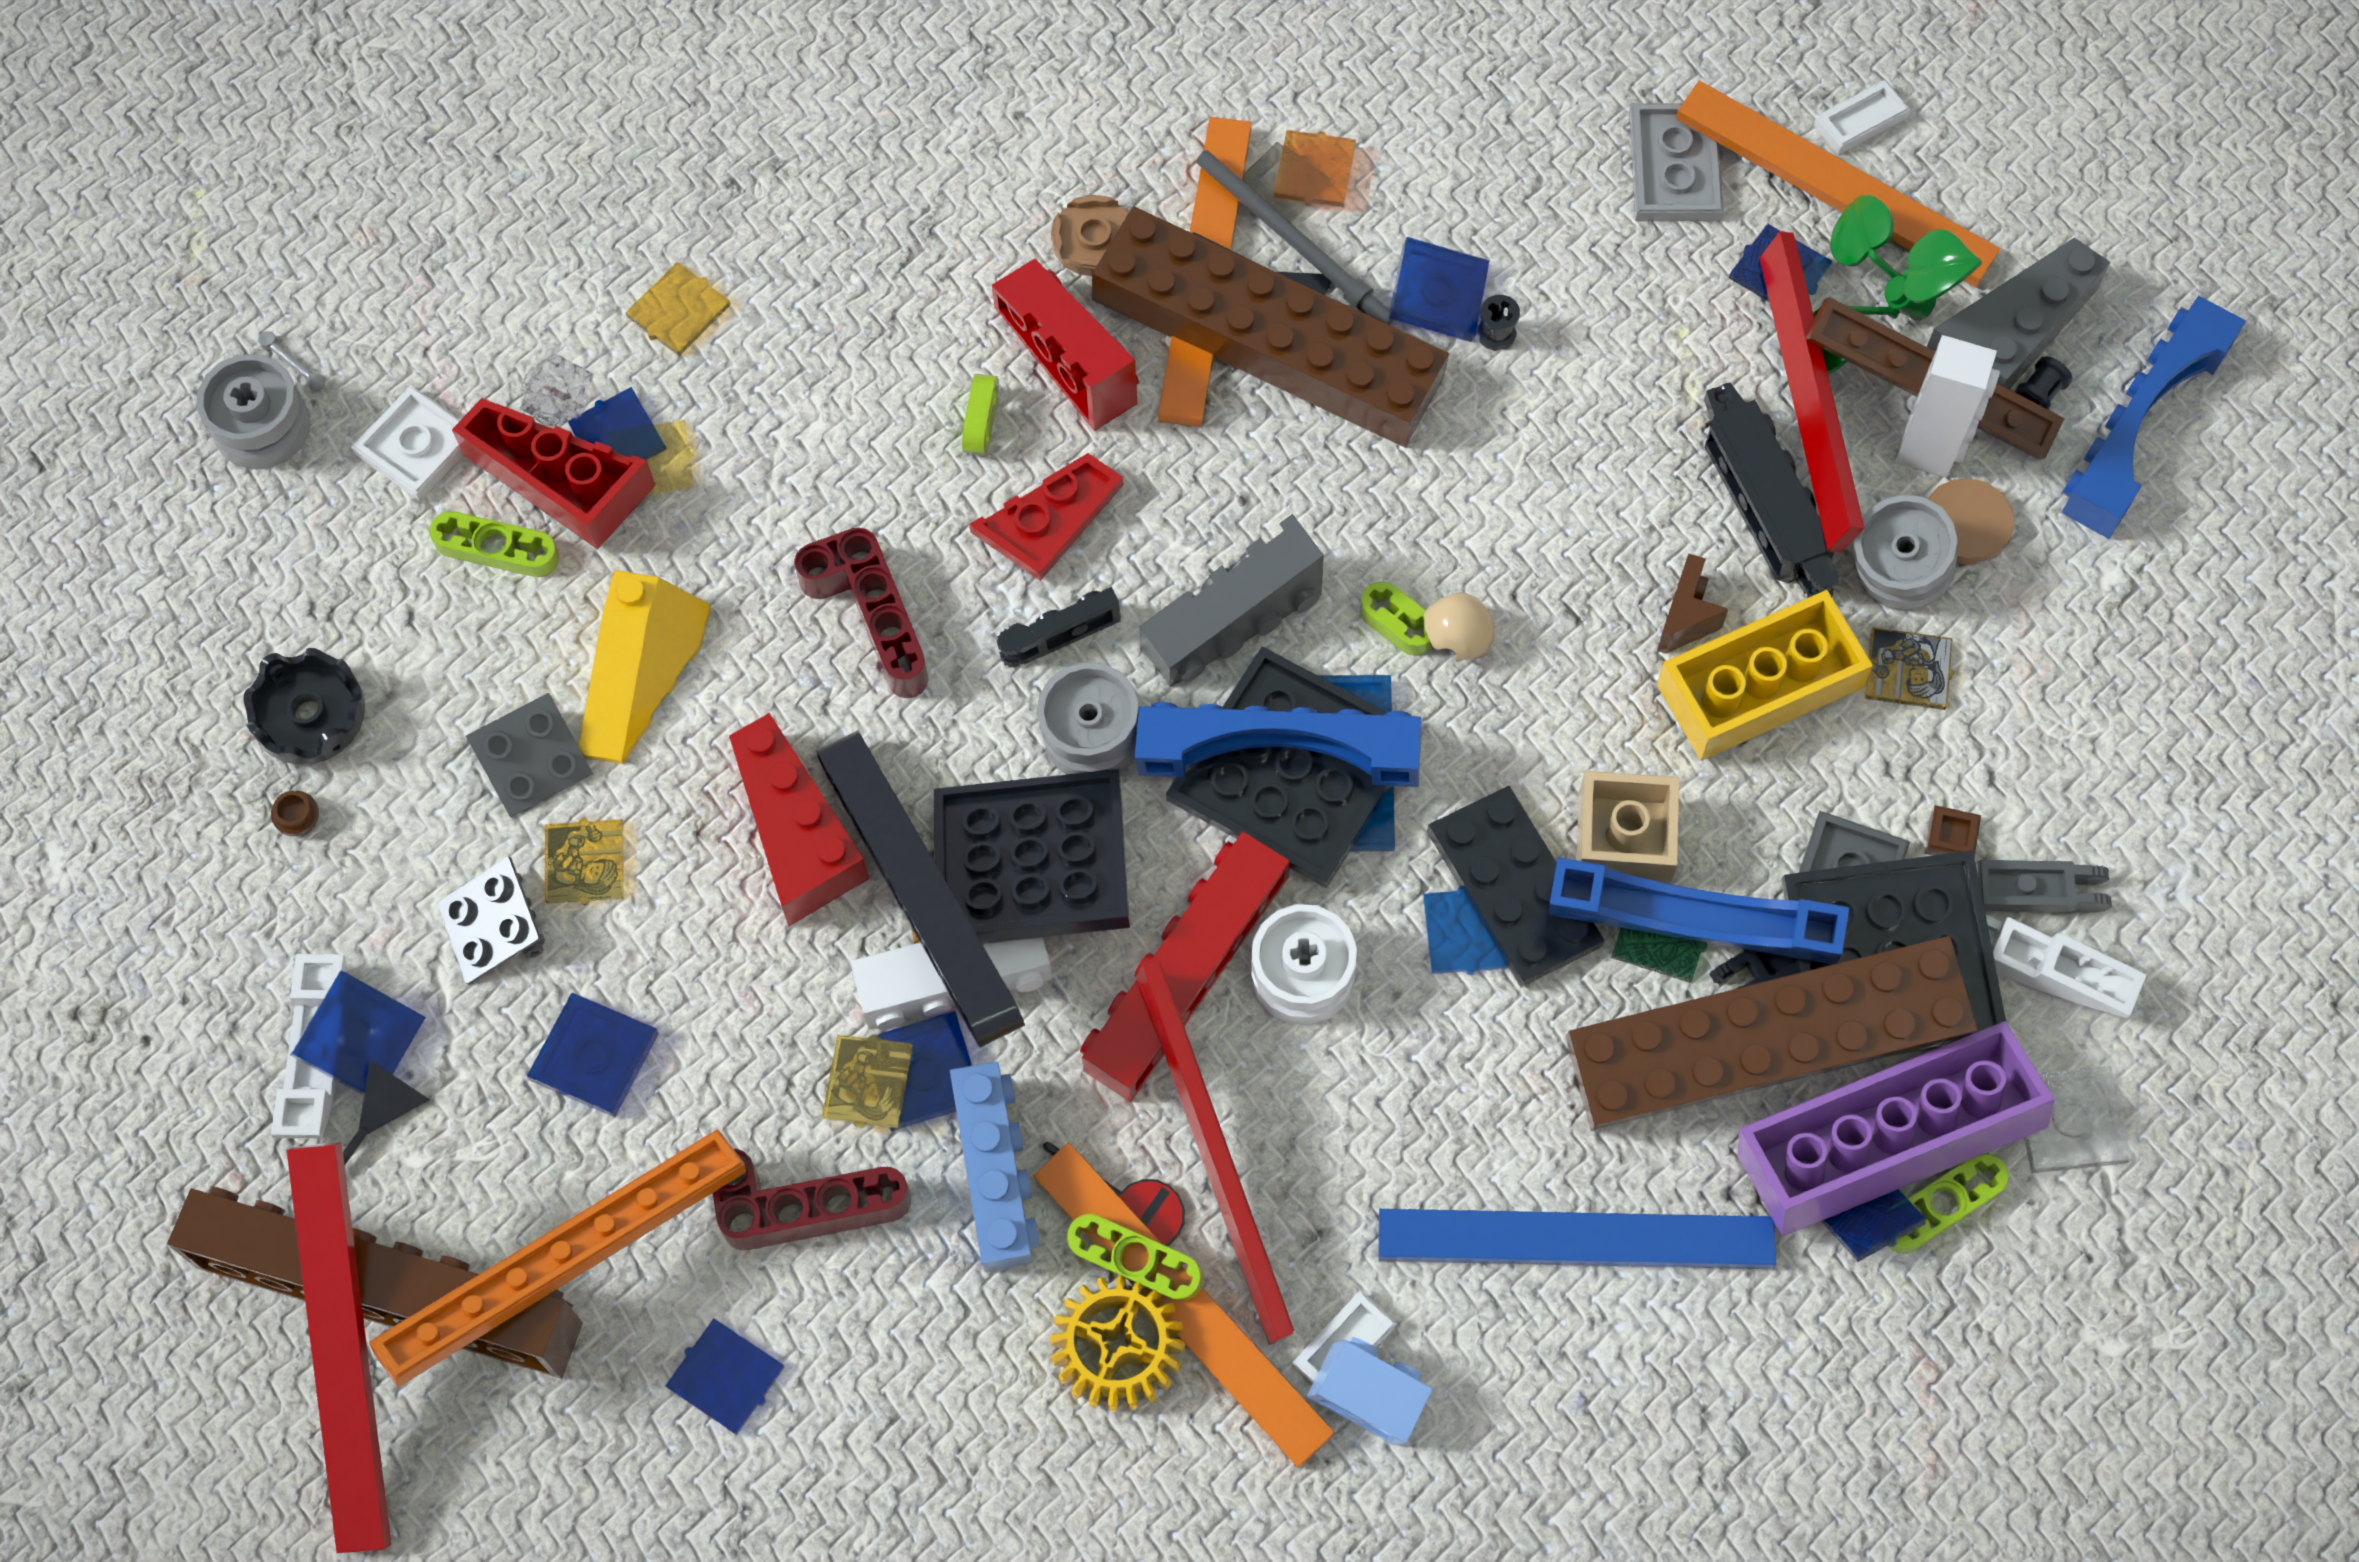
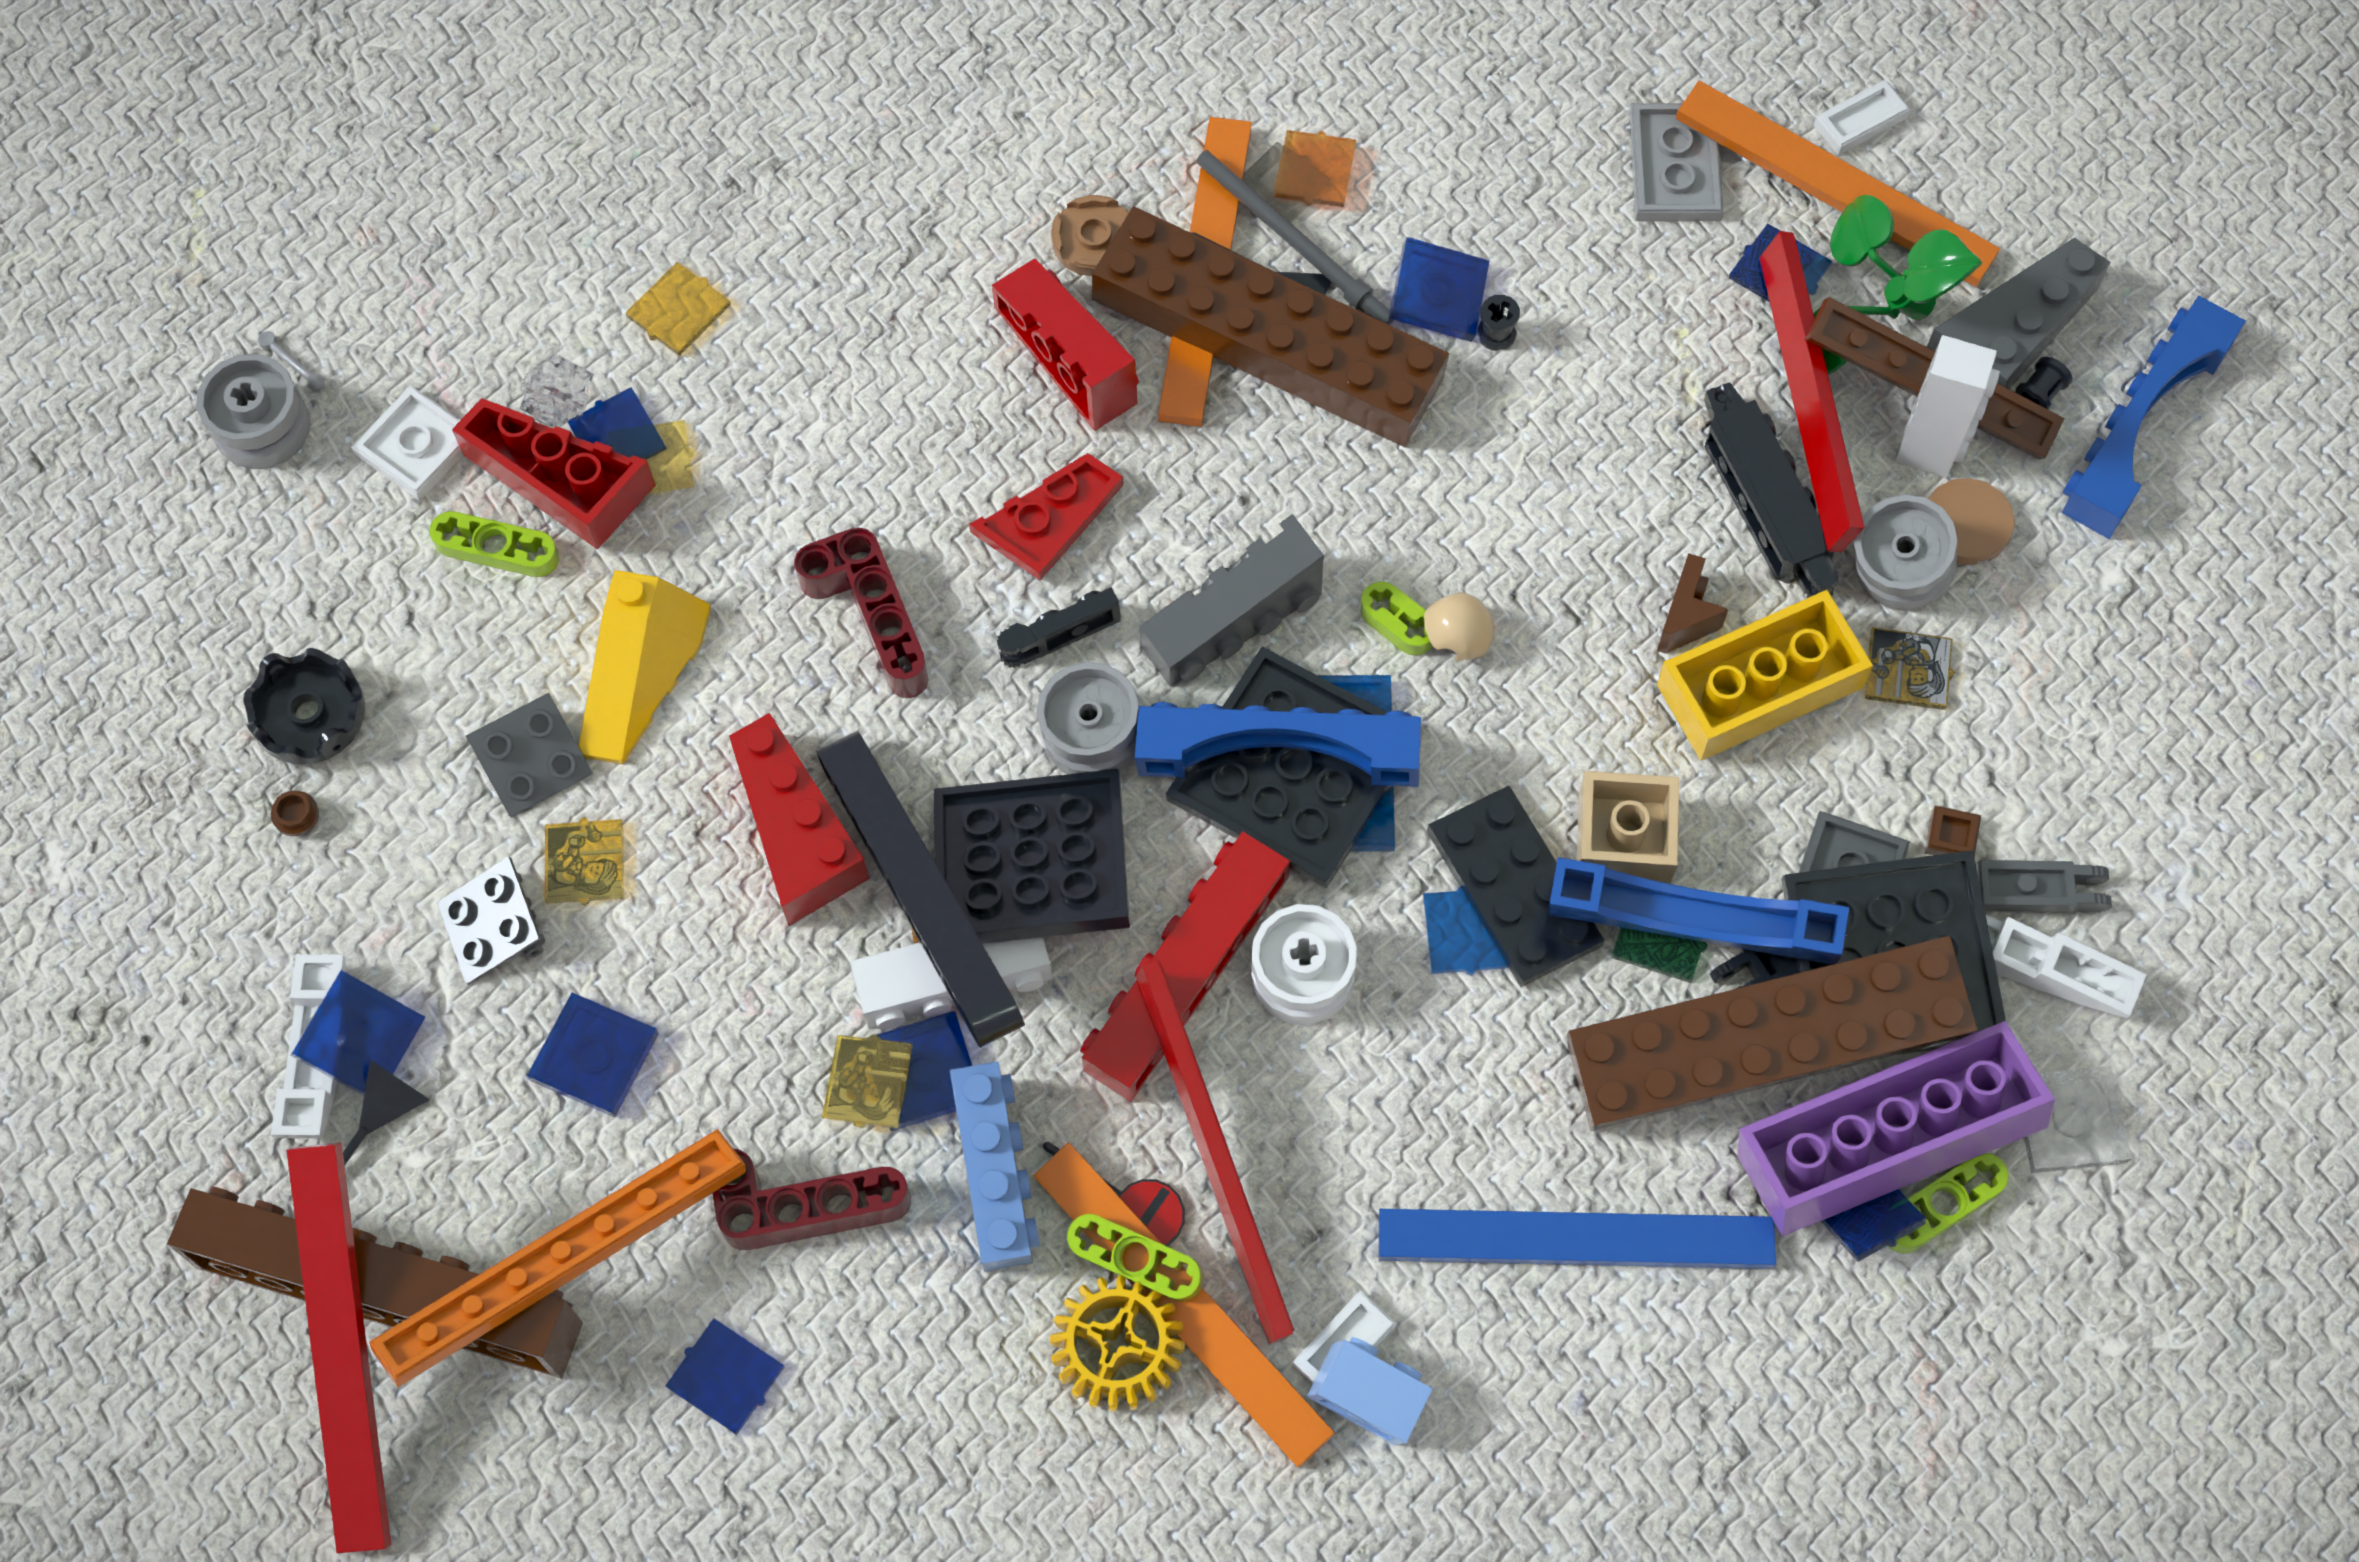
lime beam [962,374,999,455] -> none

